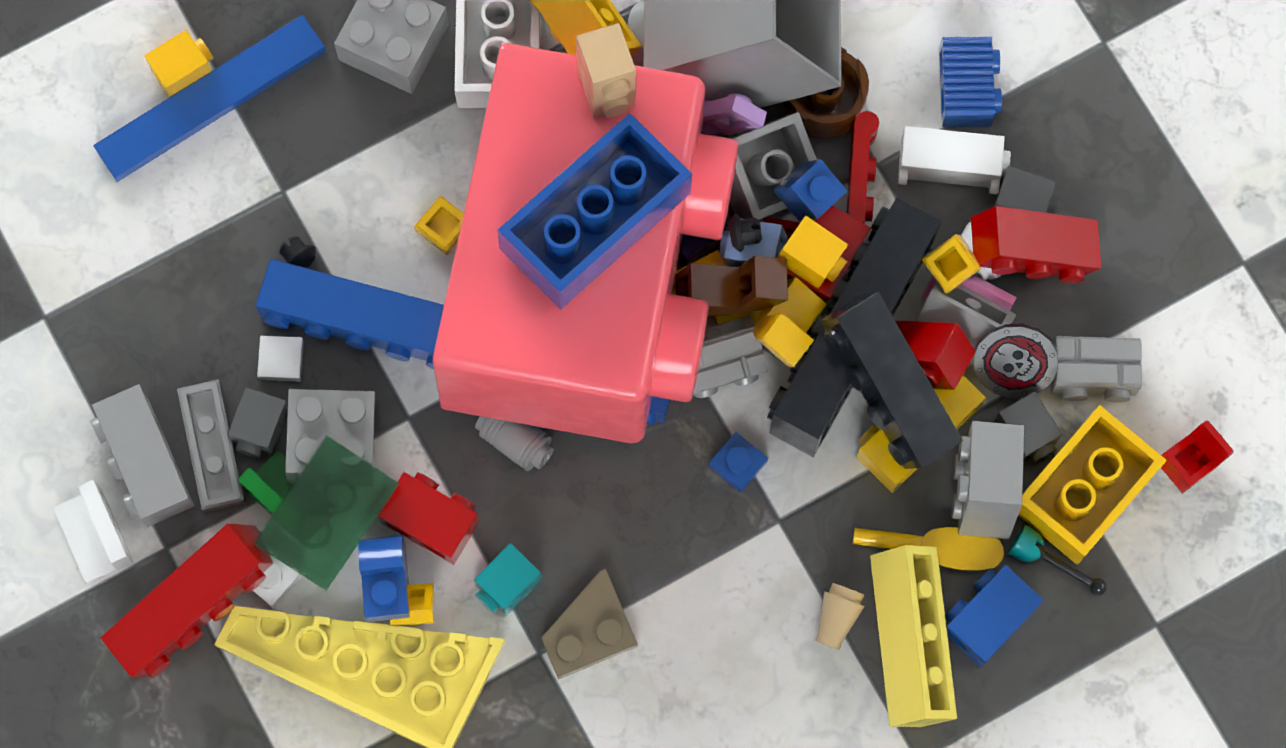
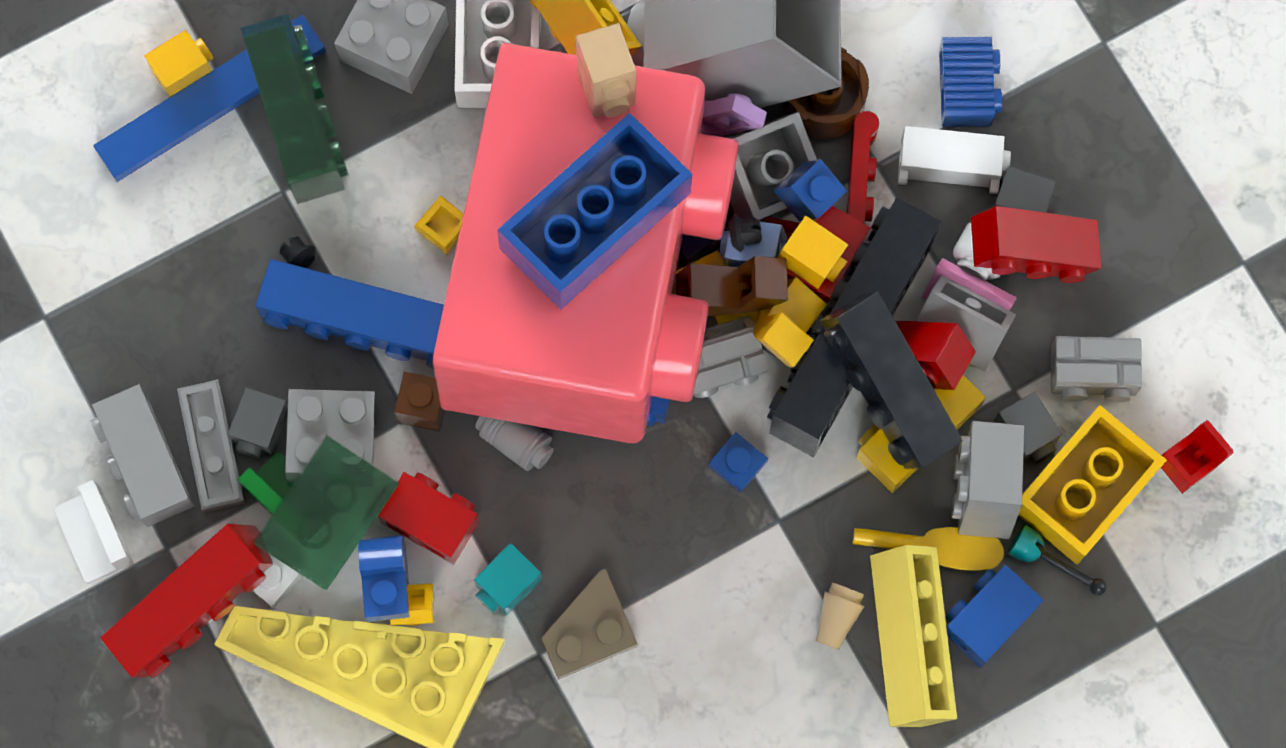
white tile [257,336,304,382] -> none
yellow slope [922,234,982,294] -> none
shield [973,323,1058,398] -> none
none -> clear green brick [240,14,349,204]
none -> reddish brown brick [394,371,445,432]

